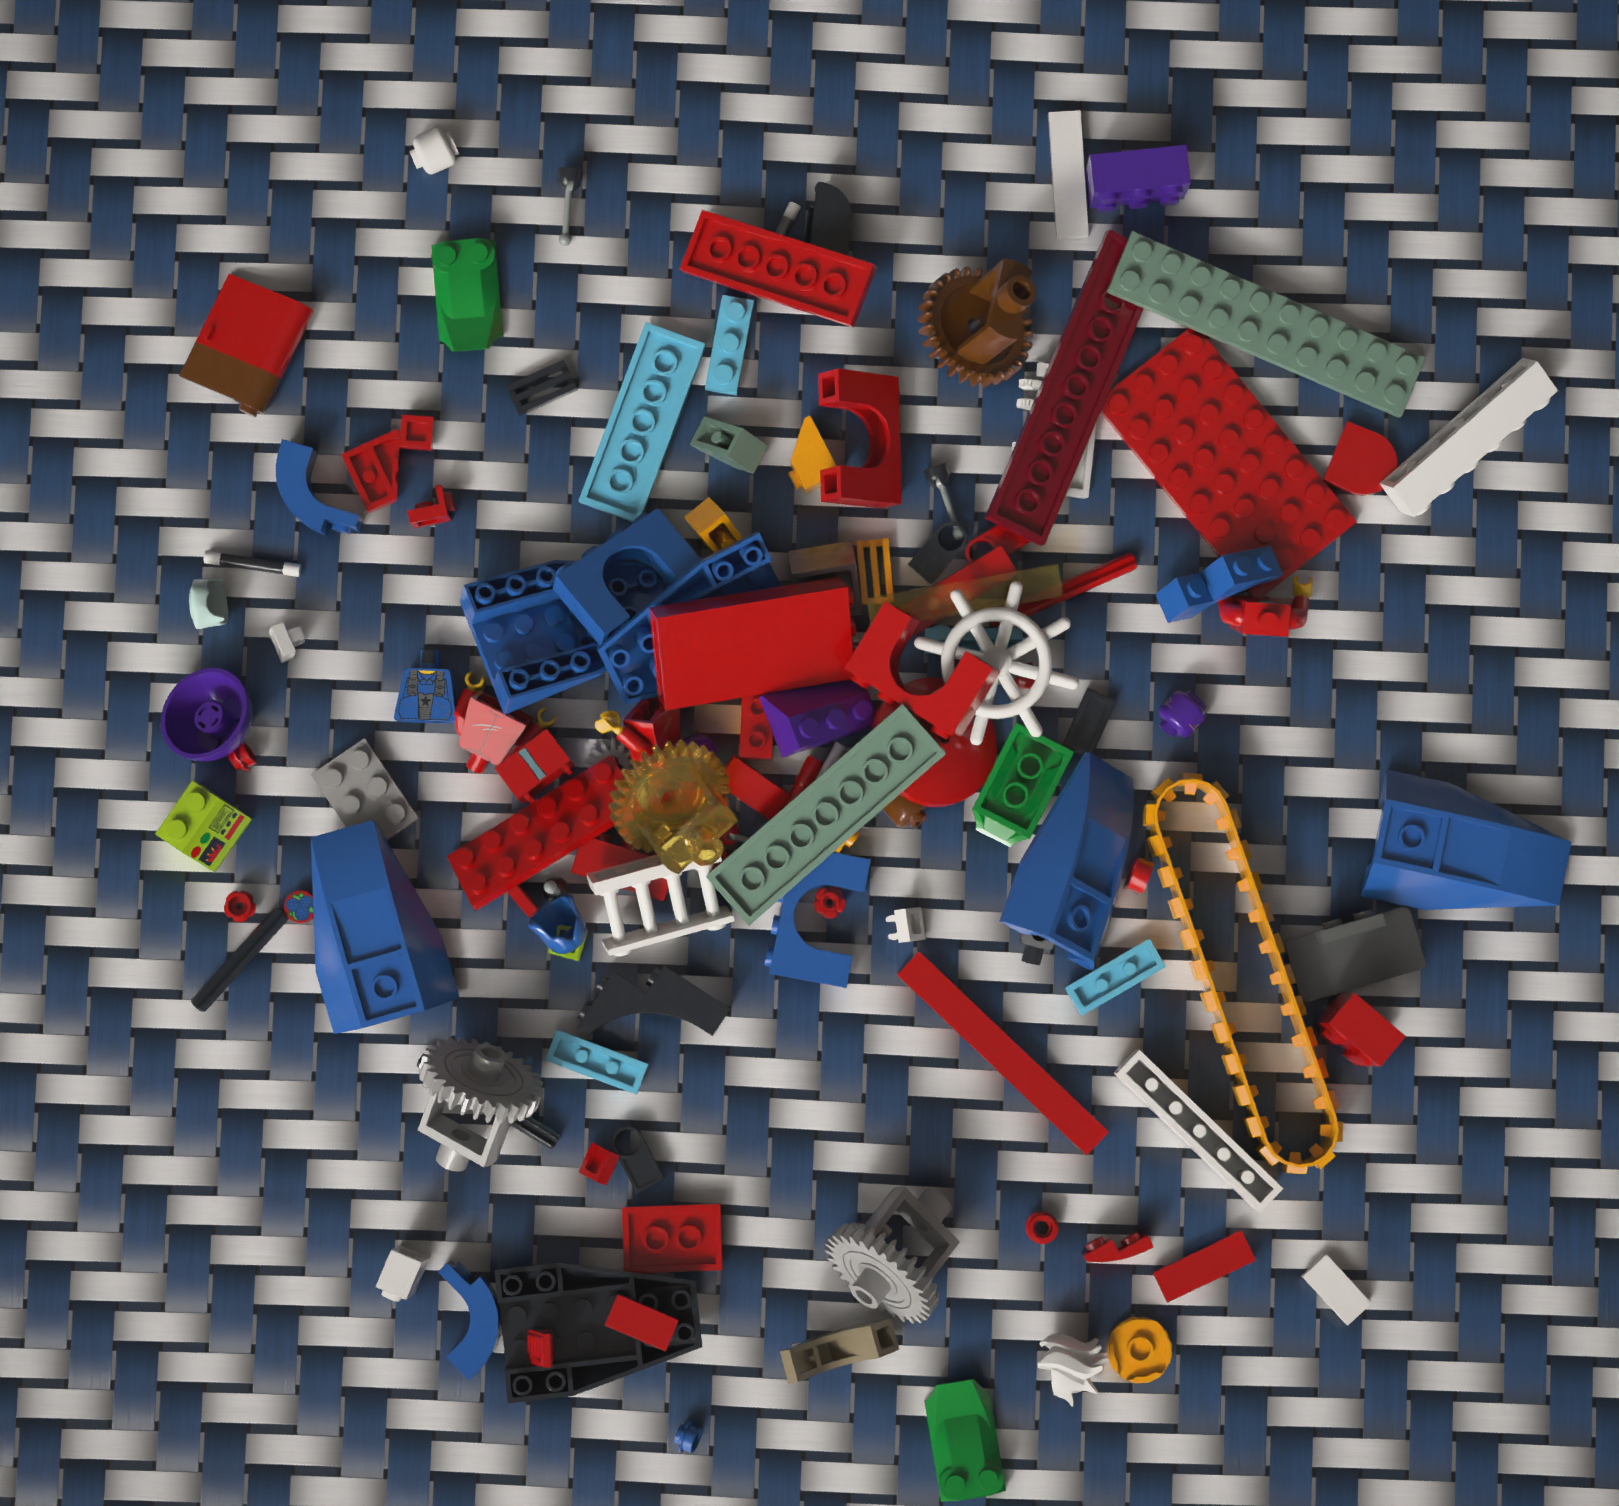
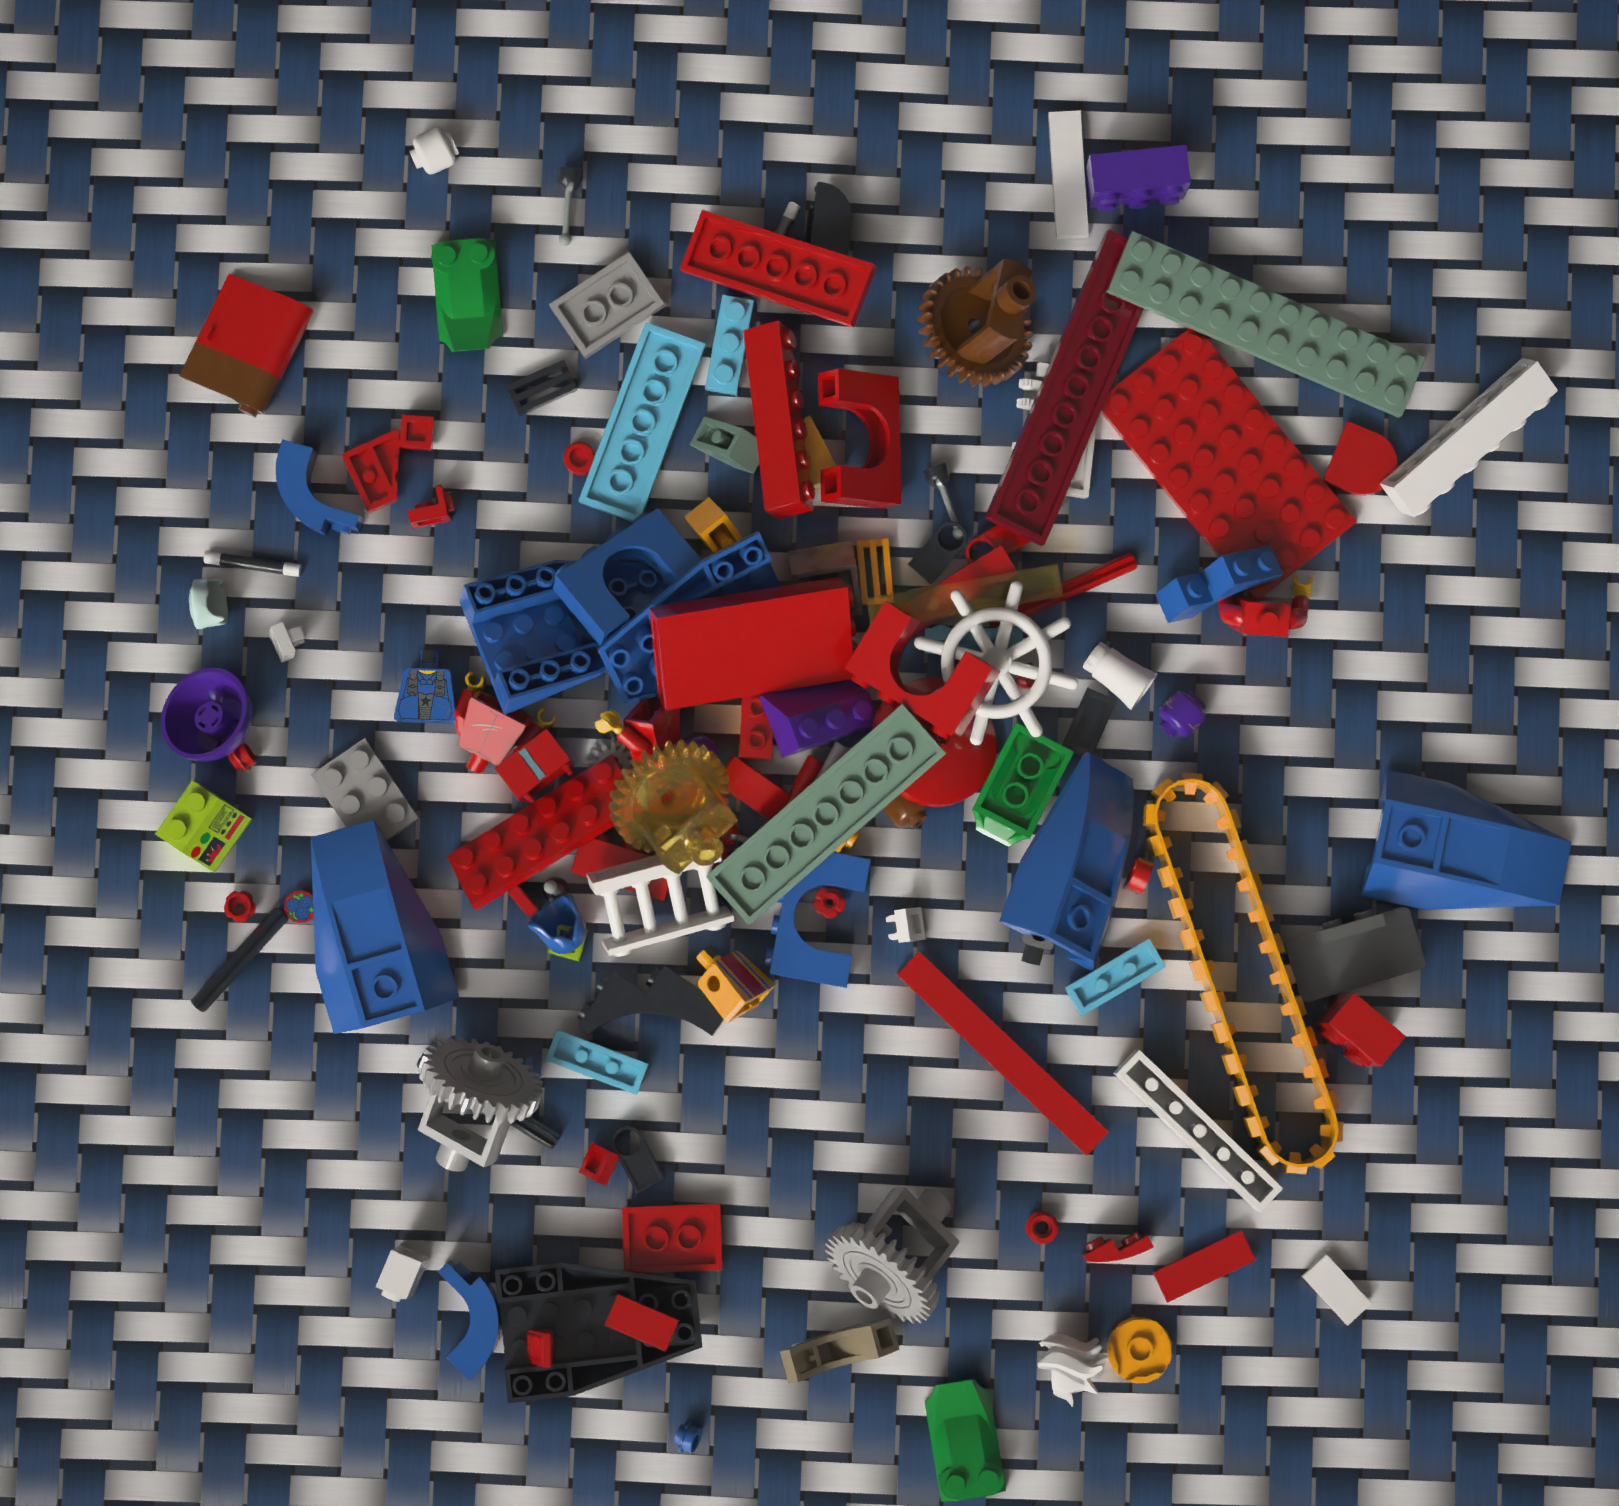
none -> light grey plate [549,252,665,359]
none -> red tile [563,442,595,475]
none -> light orange torso [696,945,776,1023]
none -> red brick [743,320,815,520]
none -> white plant [1083,642,1158,710]

